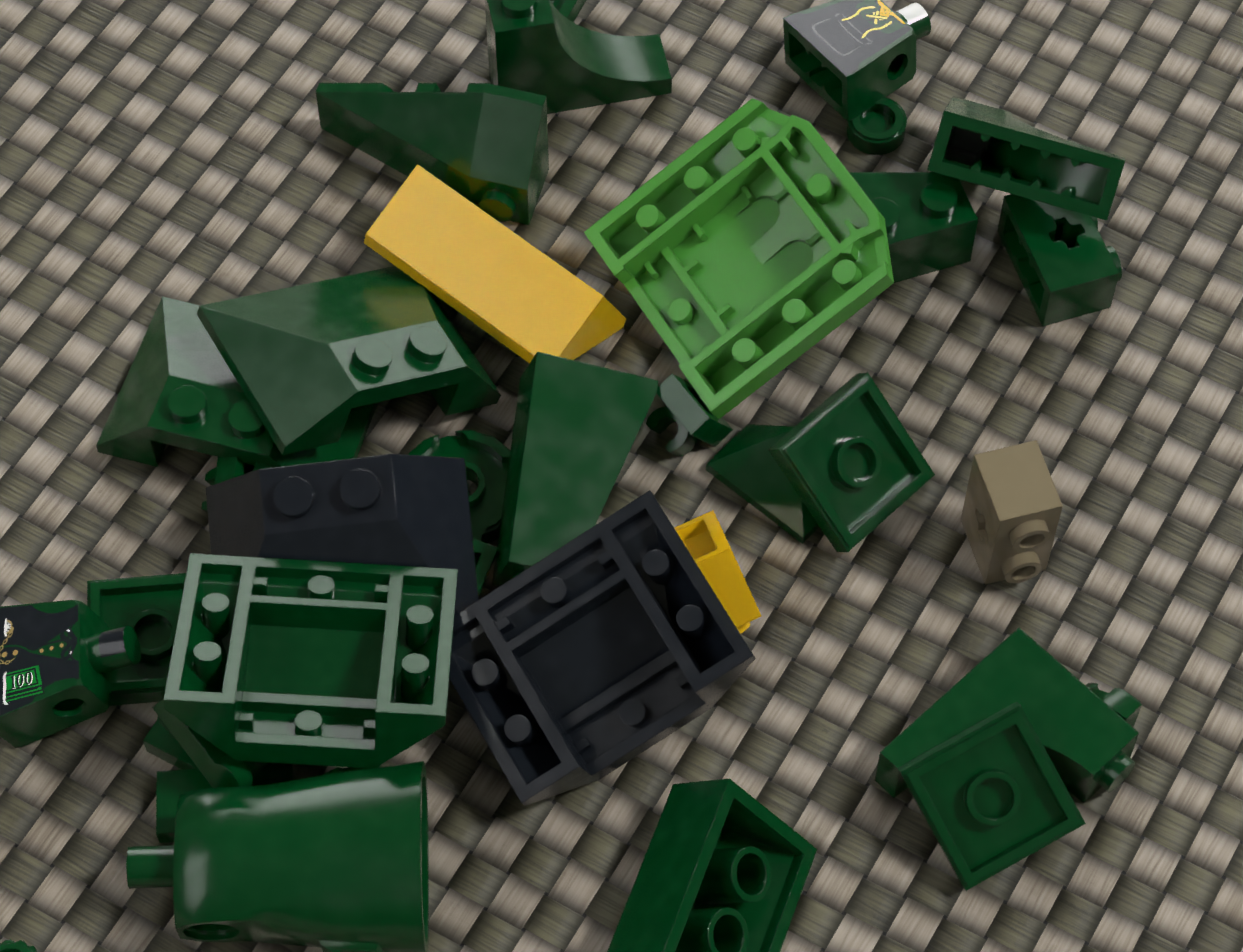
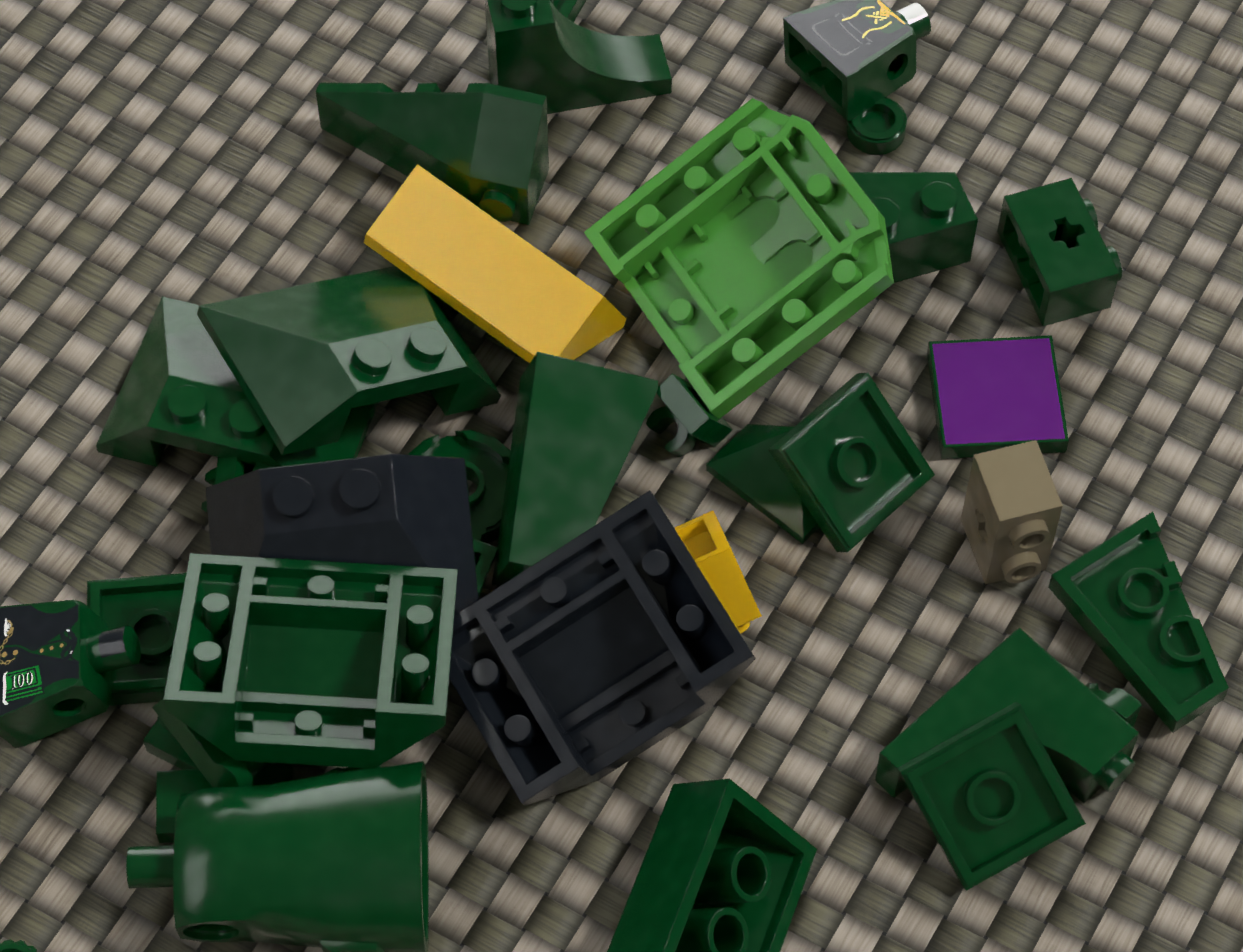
dark green arch [927,96,1125,220] -> none
none -> dark purple tile [927,335,1069,459]
none -> dark green wing [1048,511,1229,733]

